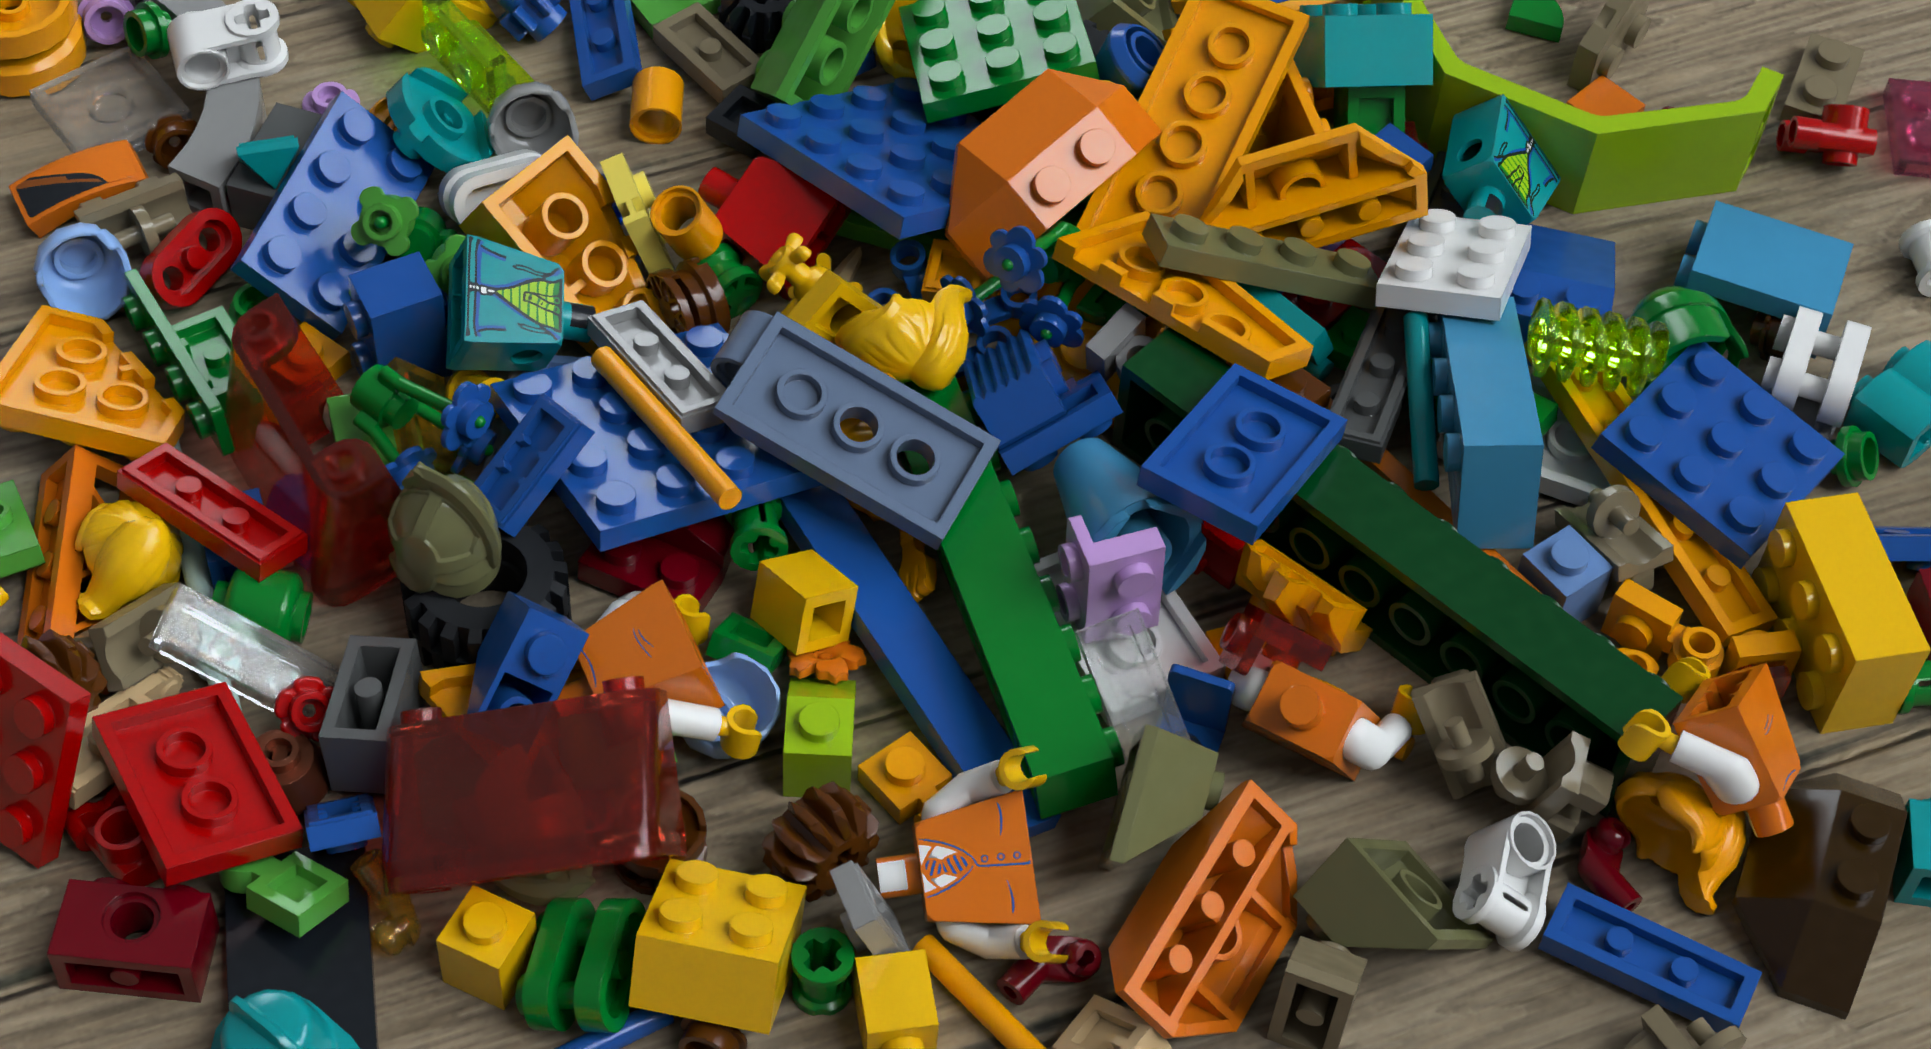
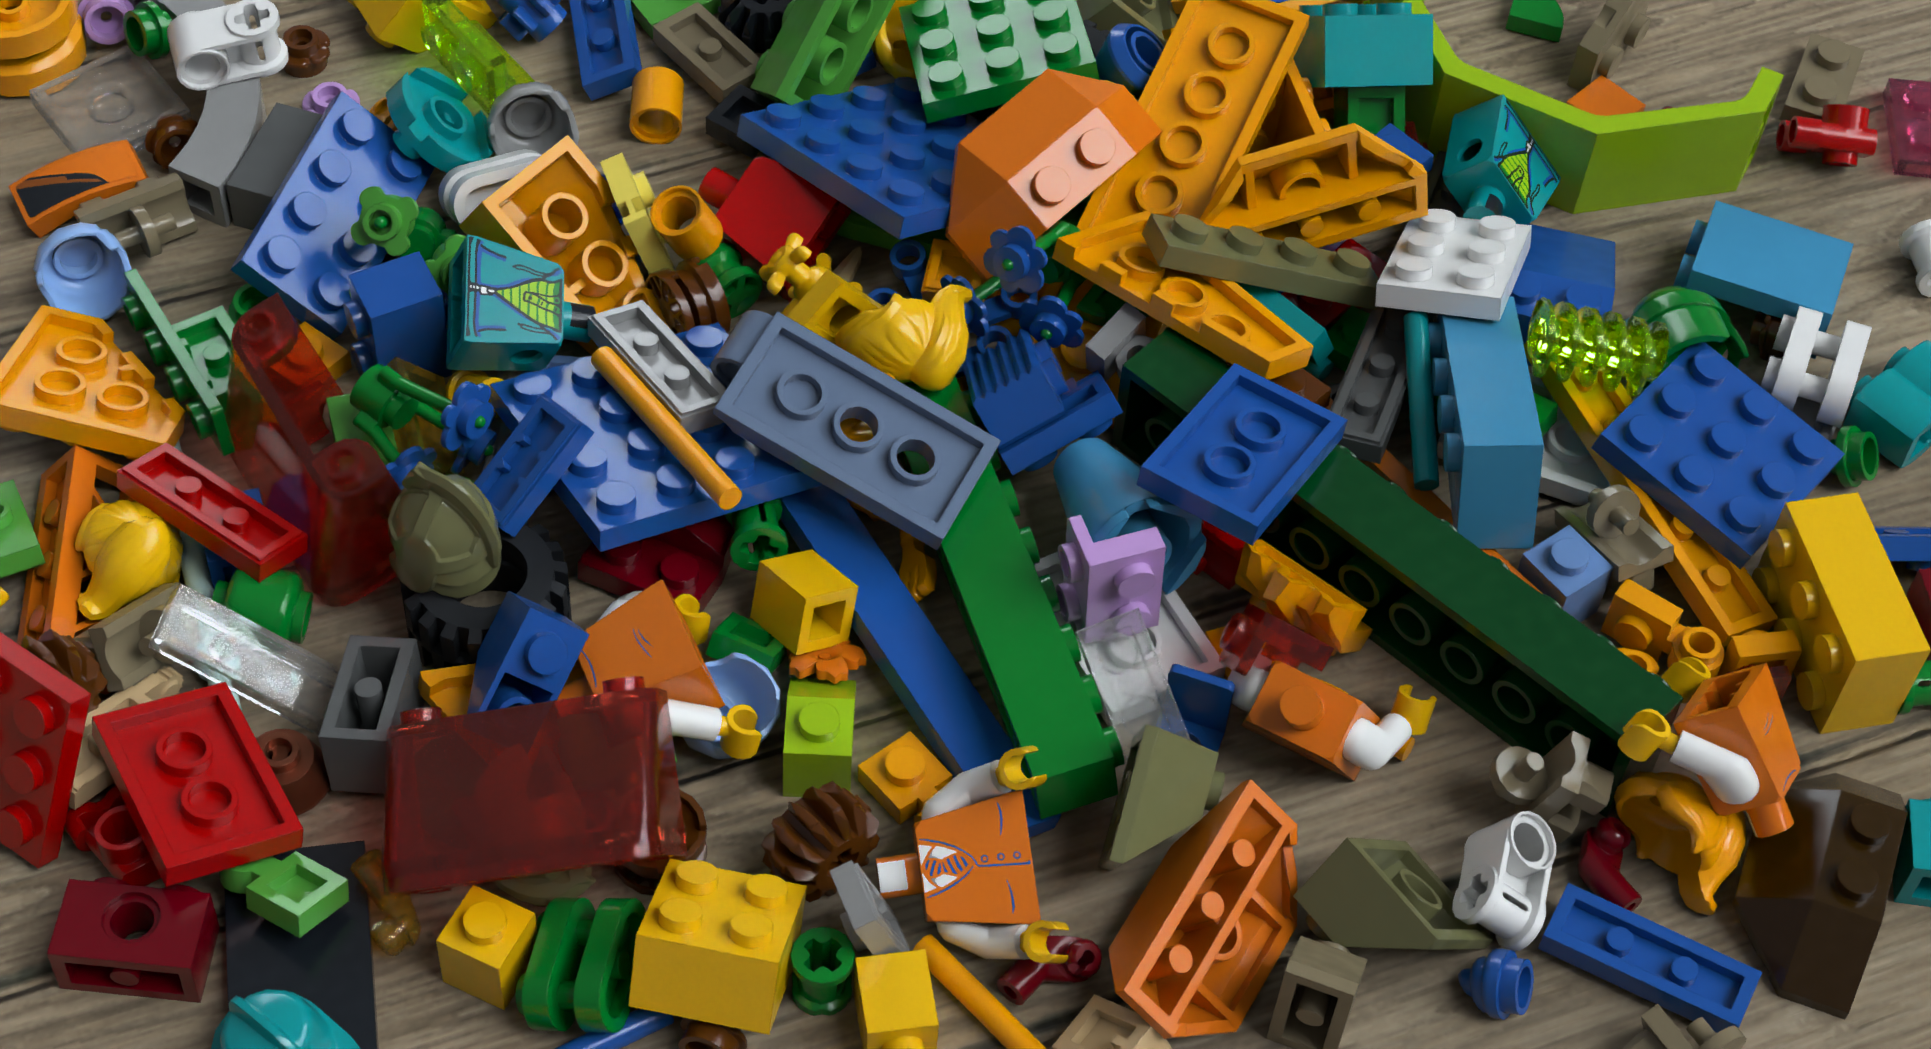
red plate [139,208,242,310] -> none
teal slope [236,135,299,189] -> none
red plate [274,676,334,742] -> none
blue plate [304,793,382,854] -> none
dark tan hips [1412,669,1507,800] -> none
none -> reddish brown plate [281,25,330,78]
none -> blue plate [1458,948,1534,1020]

